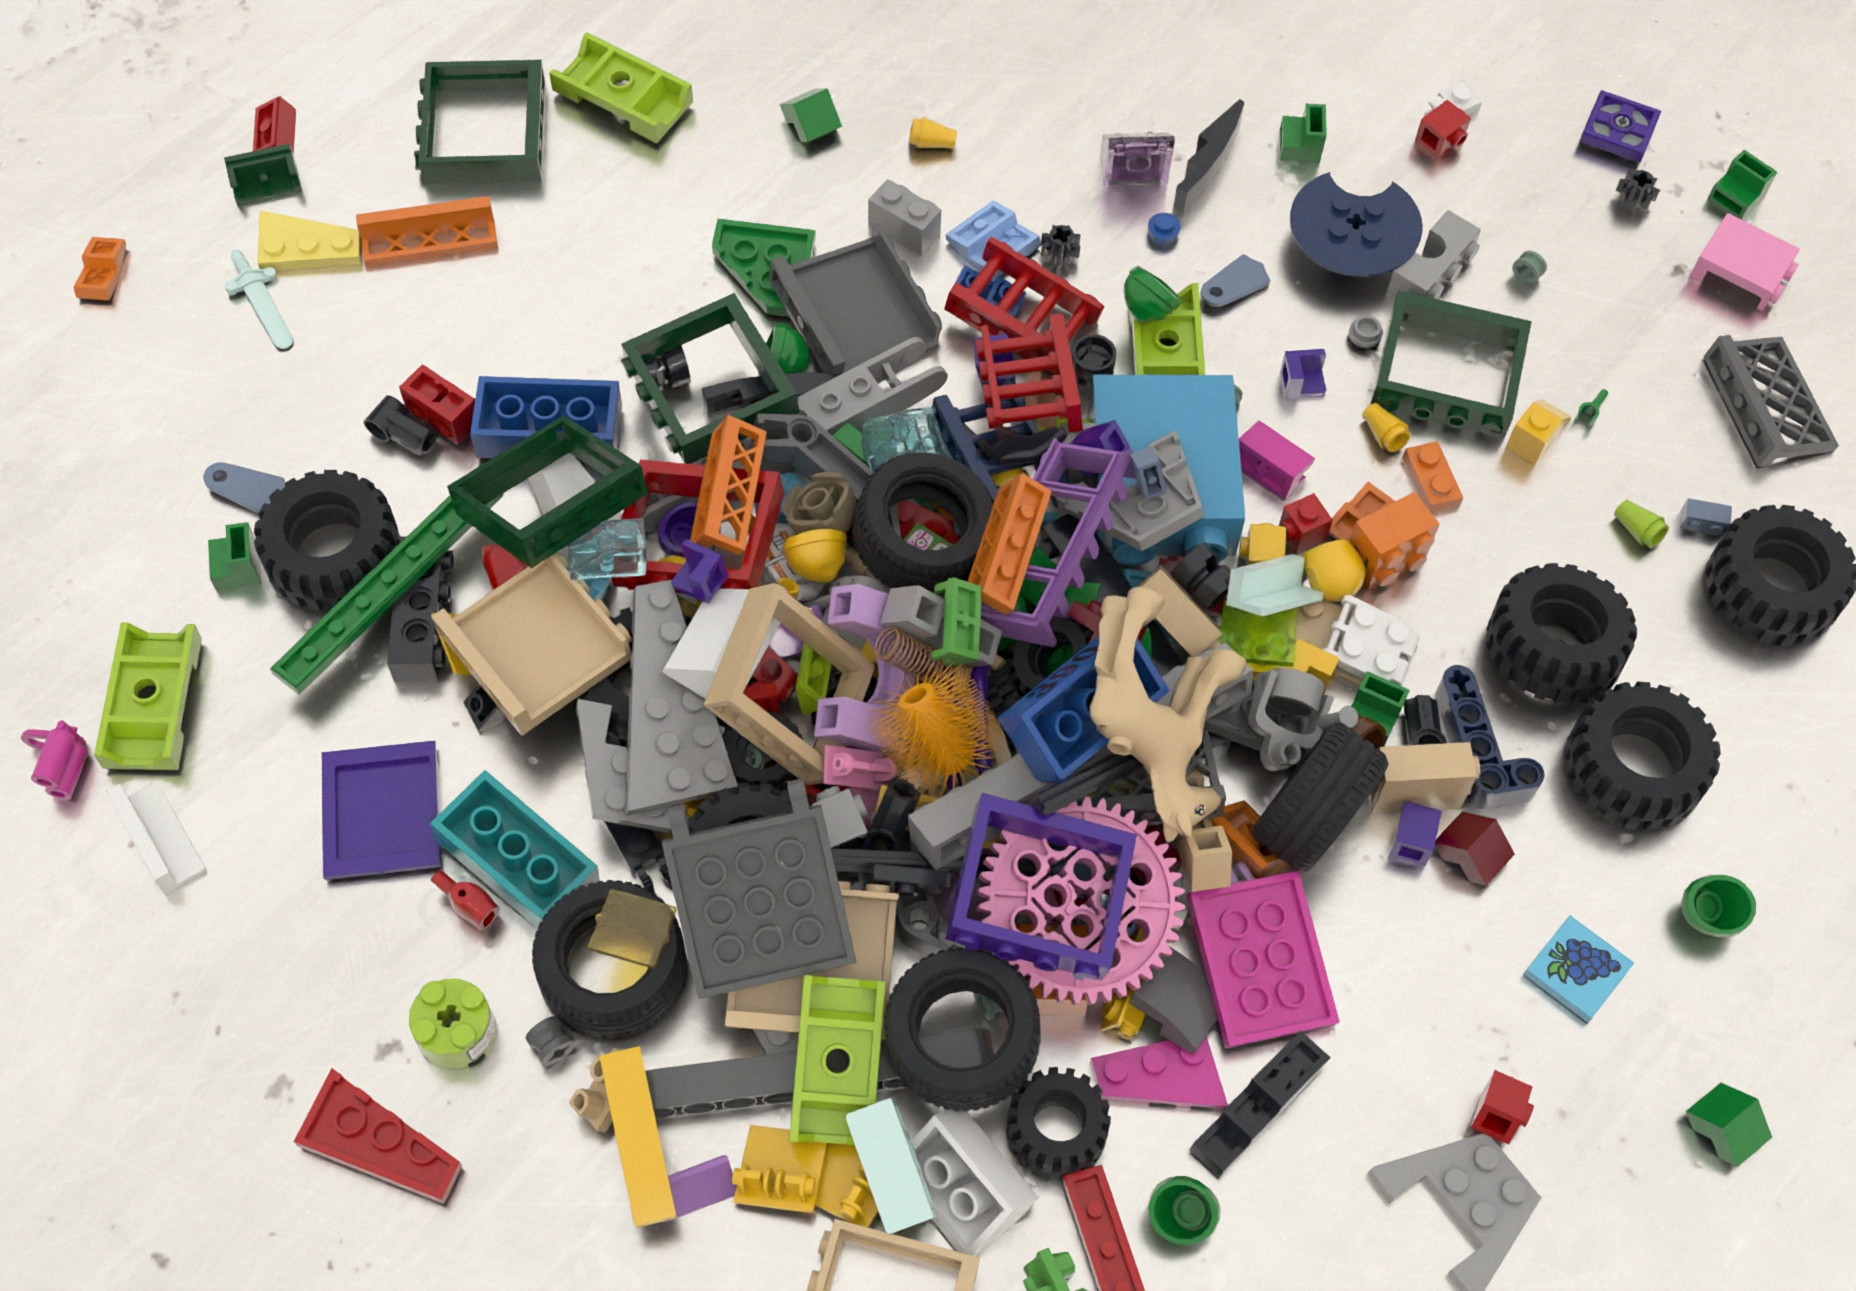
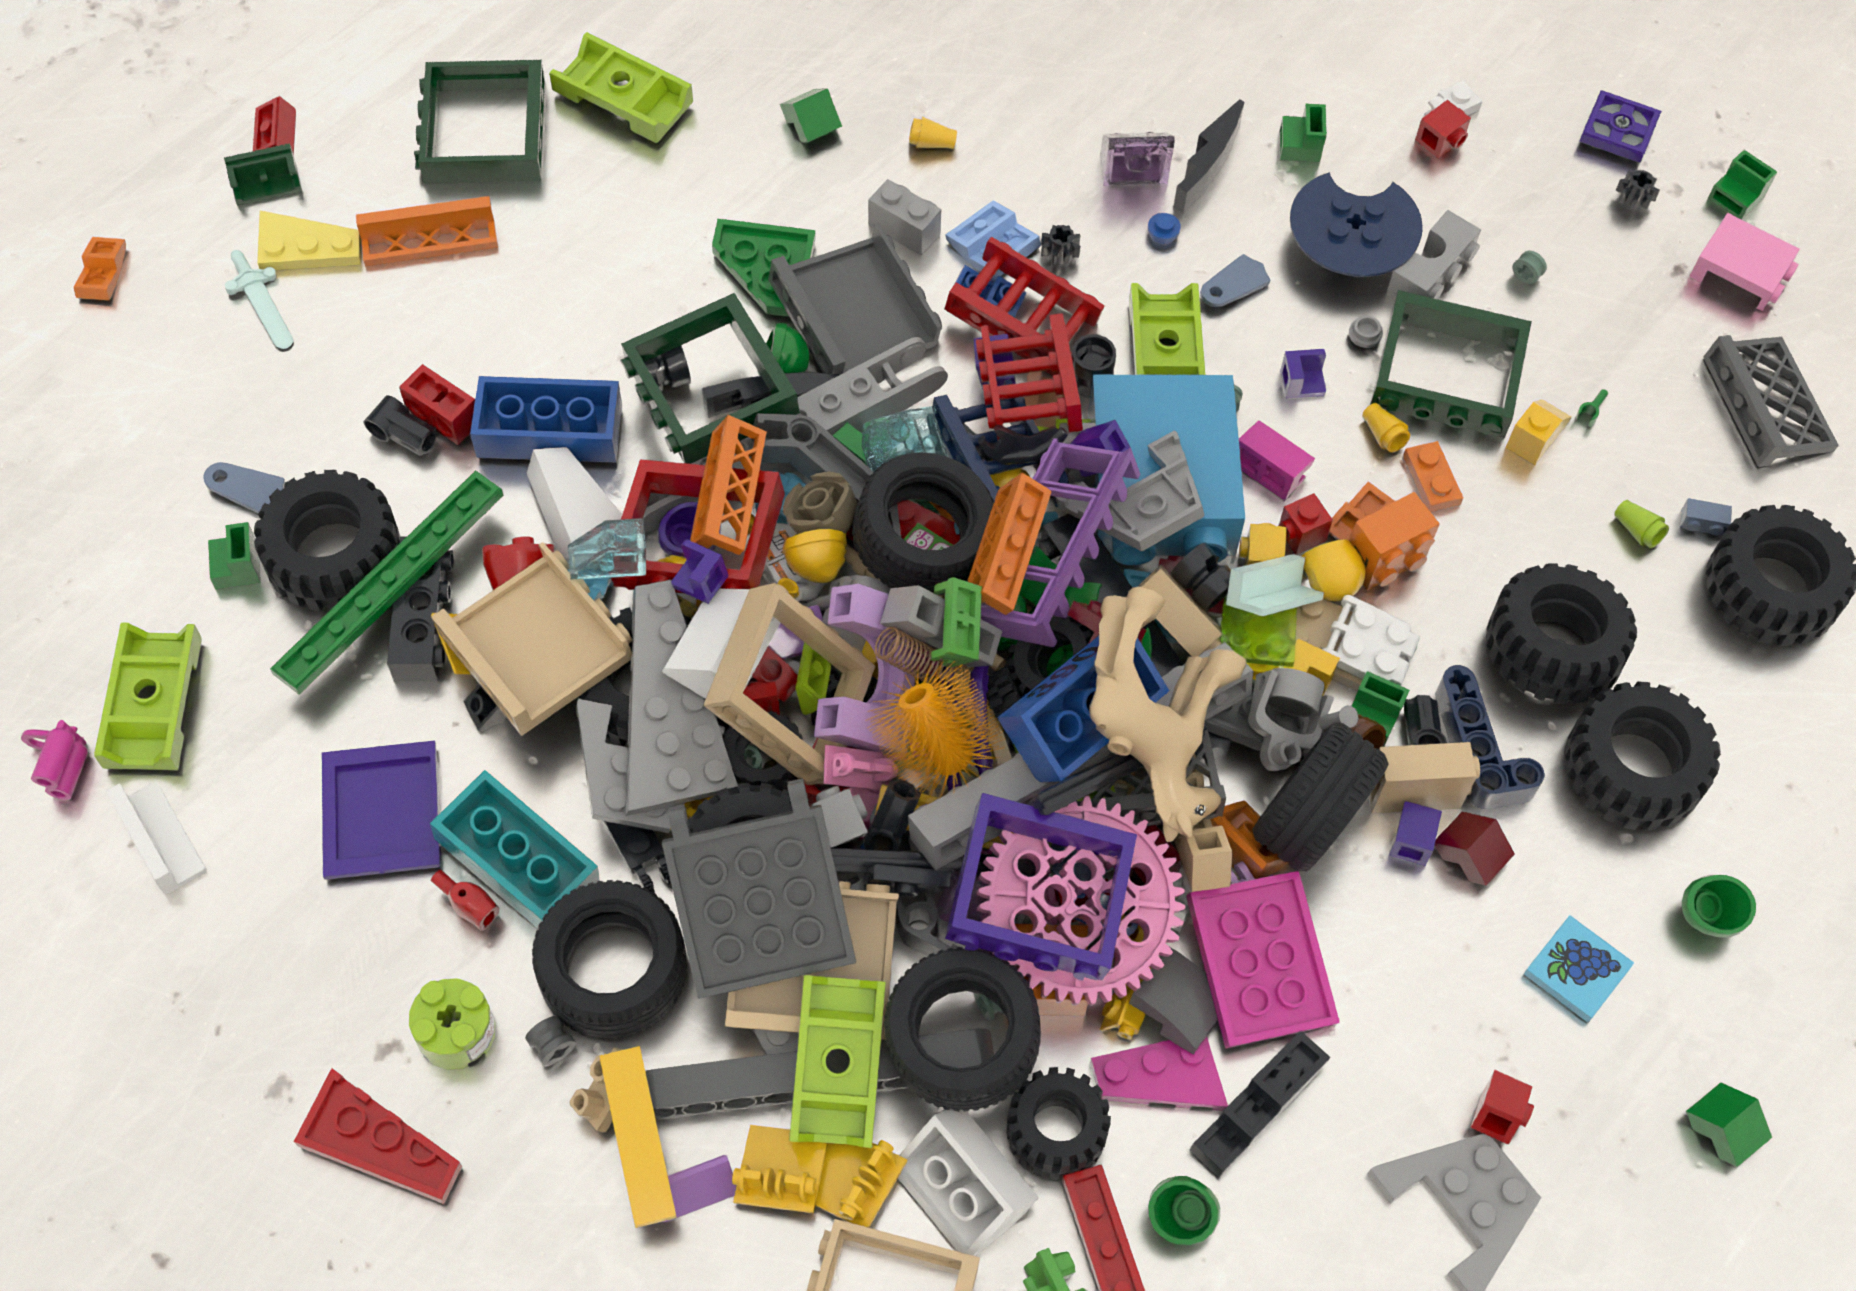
dark green window [447,415,649,568] -> none
clear yellow piece [588,888,677,969] -> none
light aqua panel [846,1097,938,1234] -> none
green hat [1123,265,1183,324] -> none
sand blue piece [1130,446,1167,501] -> none

